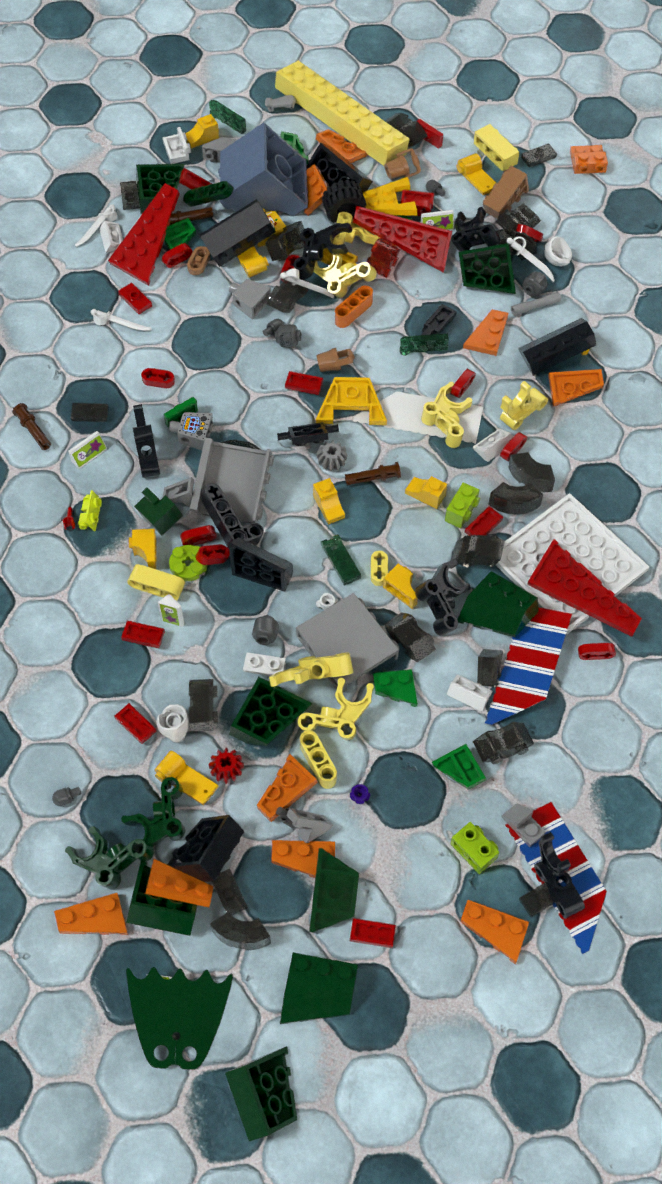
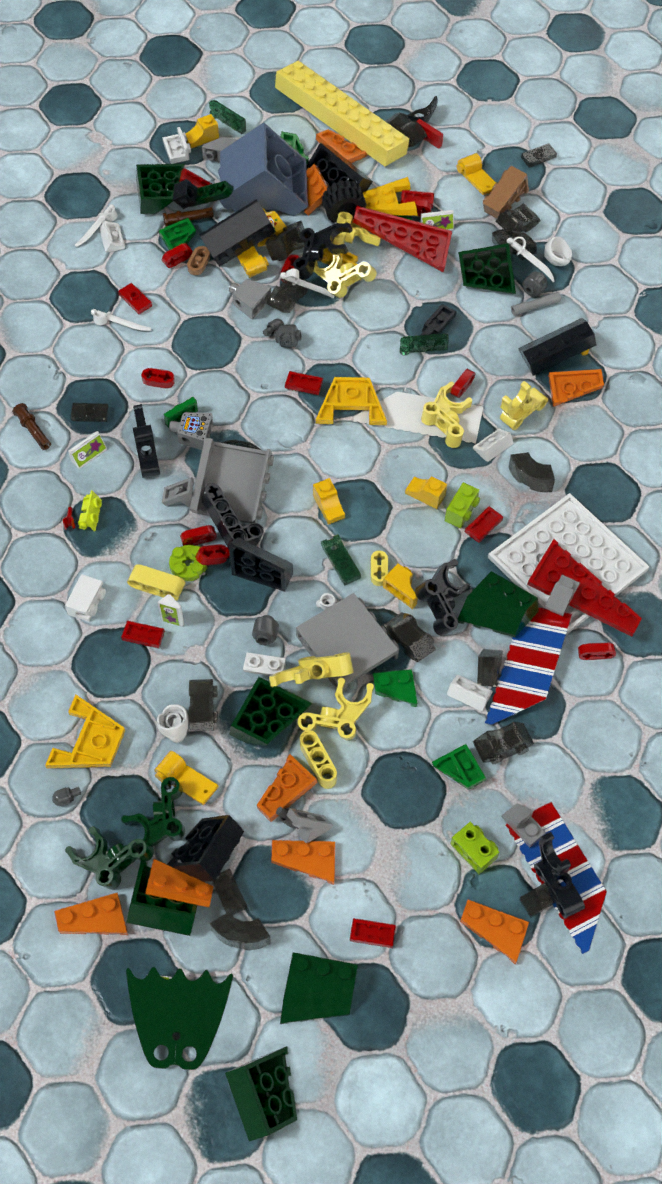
red wing [108,183,180,286] -> none
red plate [114,703,157,744] -> none
clear smoke plate [120,181,140,210] -> none
yellow arch [129,529,157,570] -> none
dark green plate [134,487,183,536] -> none
red gear [209,748,244,784] -> none
light grey piece [265,95,296,112] -> none
black plate [277,422,339,446] -> none
dark green wing [309,848,359,932] -> none
medium nougat piece [316,348,355,372] -> none
light grey gear [316,440,347,471] -> none
orange beam [335,285,373,328] -> none
reddish brown pin [345,462,401,486] -> none
dark purple plate [350,784,370,804] -> none
clear red brick [366,238,401,278] -> none
medium nougat piece [385,148,421,179] -> none
dark grey cylinder [426,180,446,197] -> none
black piece [451,207,500,252] -> none
clear smoke brick [451,535,505,568] -> none
orange wing [463,309,509,356] -> none
light yellow brick [474,124,519,172] -> none
clear smoke brick [488,482,543,514] -> none
red beam [500,432,527,461] -> none
red beam [515,224,544,243] -> none
orange plate [570,145,608,174] -> none
none -> yellow wing [45,694,125,768]
none -> white brick [65,574,106,622]
none -> black brick [173,179,197,209]
none -> clear smoke piece [399,96,438,123]
none -> light grey slope [545,575,580,616]

